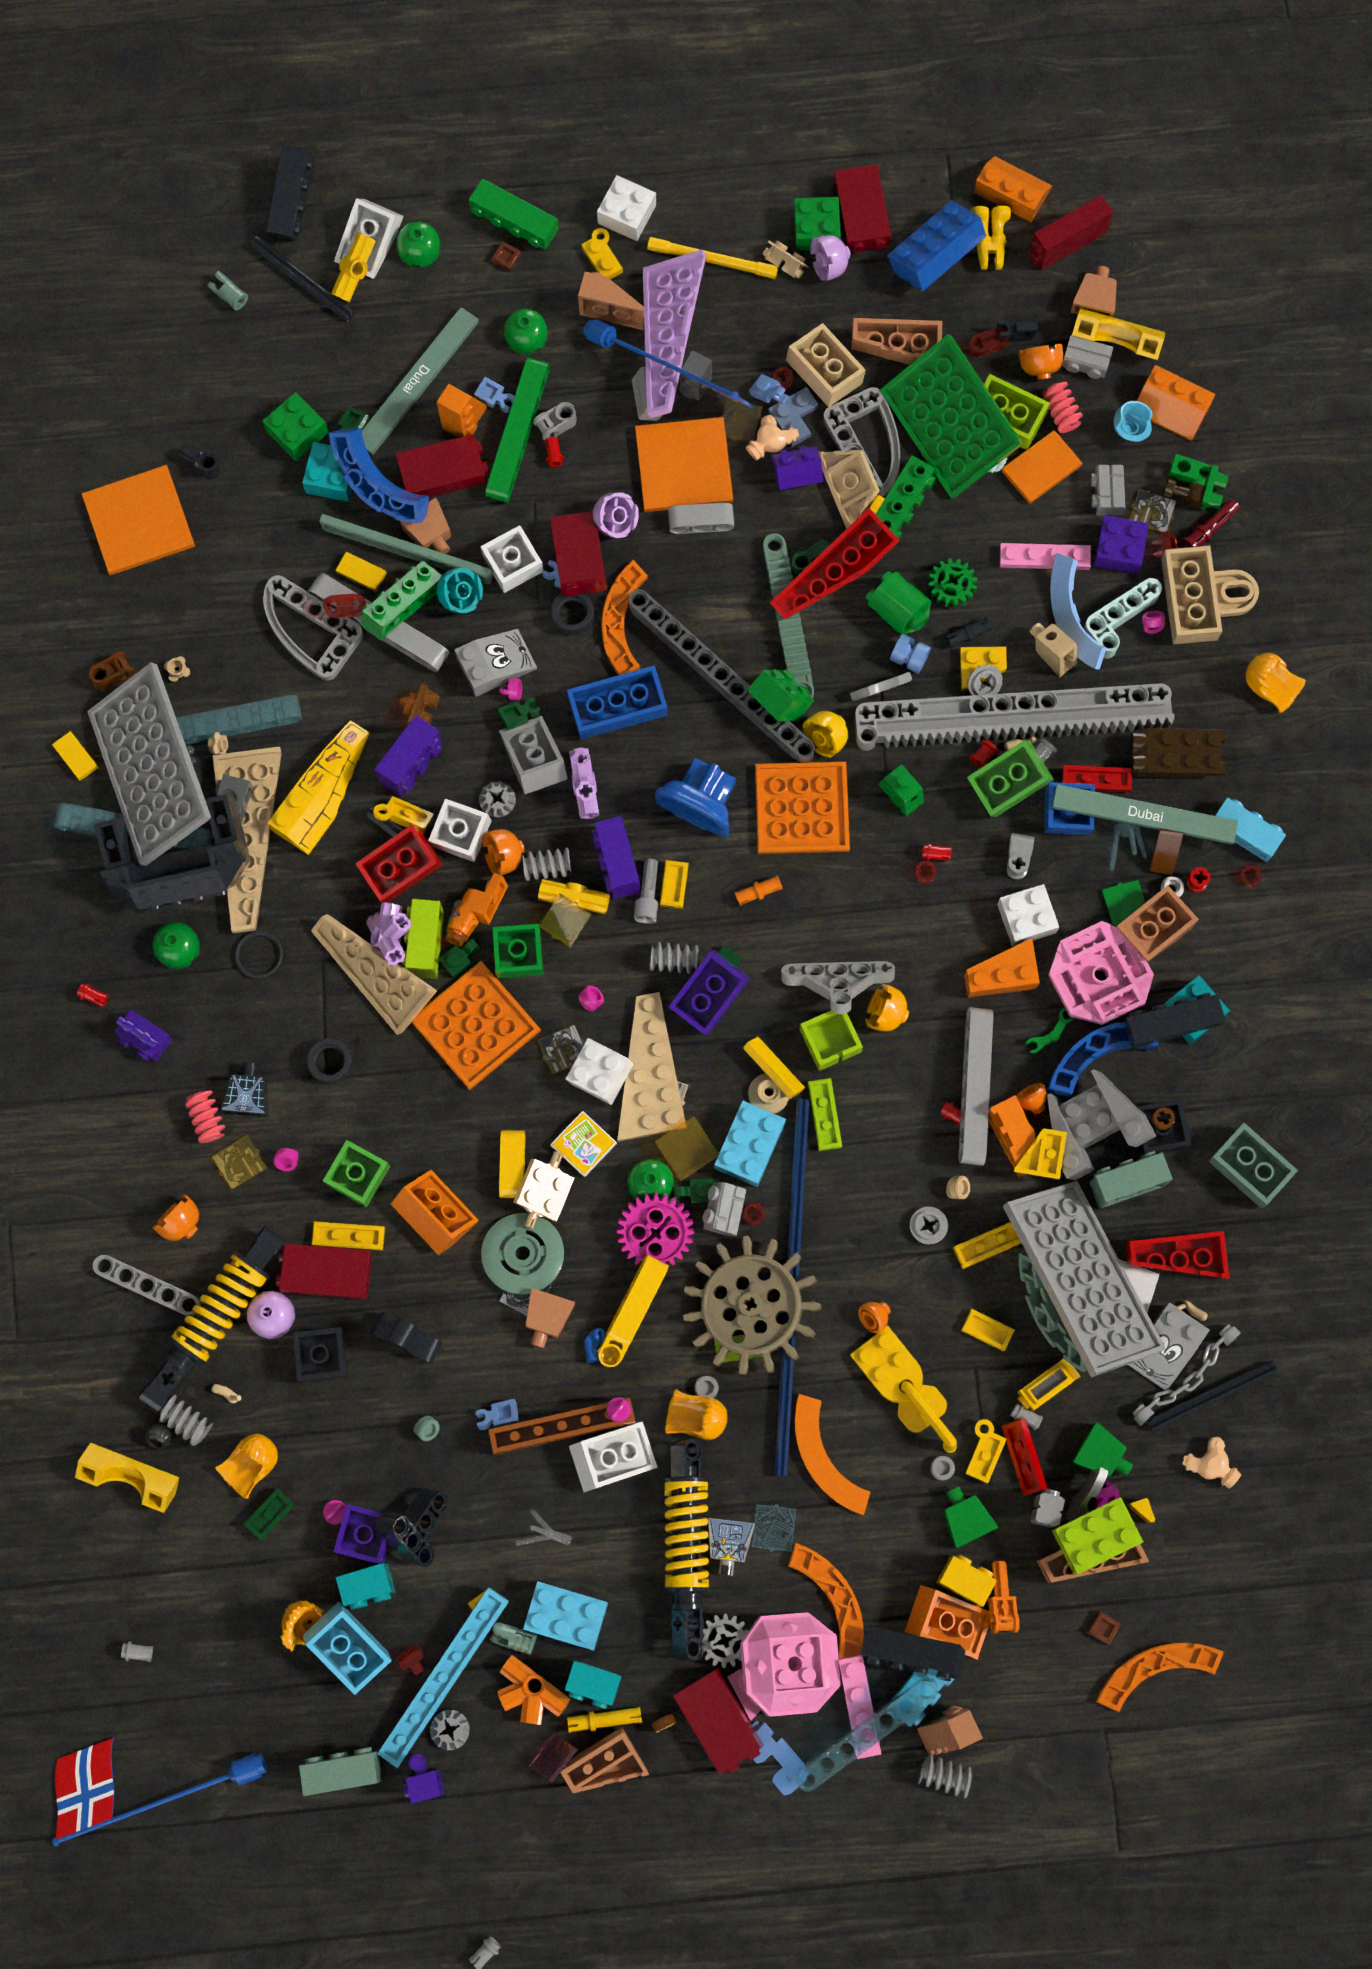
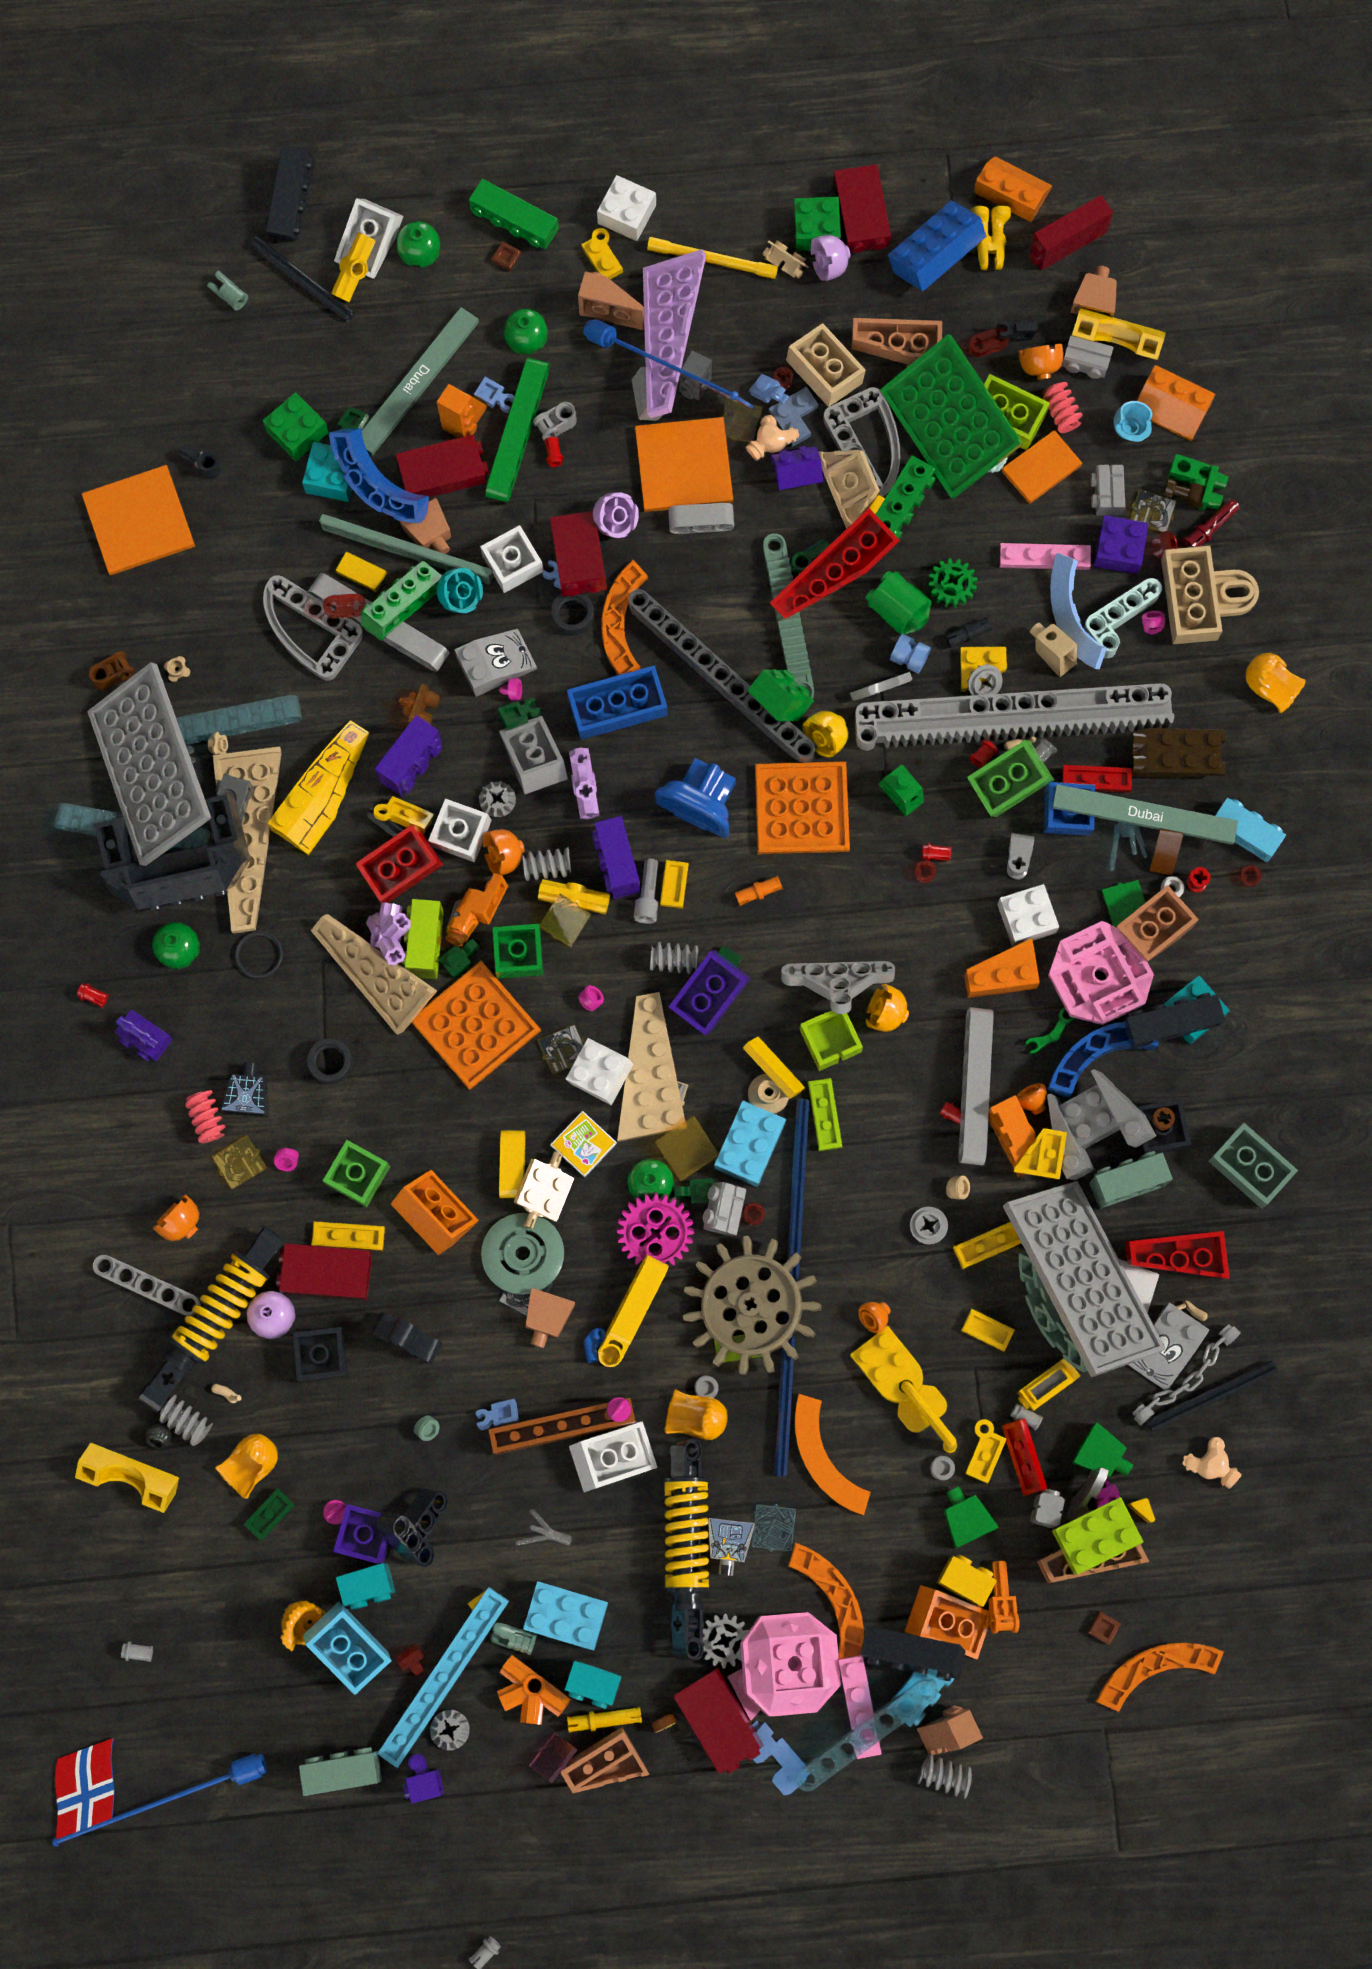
yellow tile [52,731,98,781] -> none

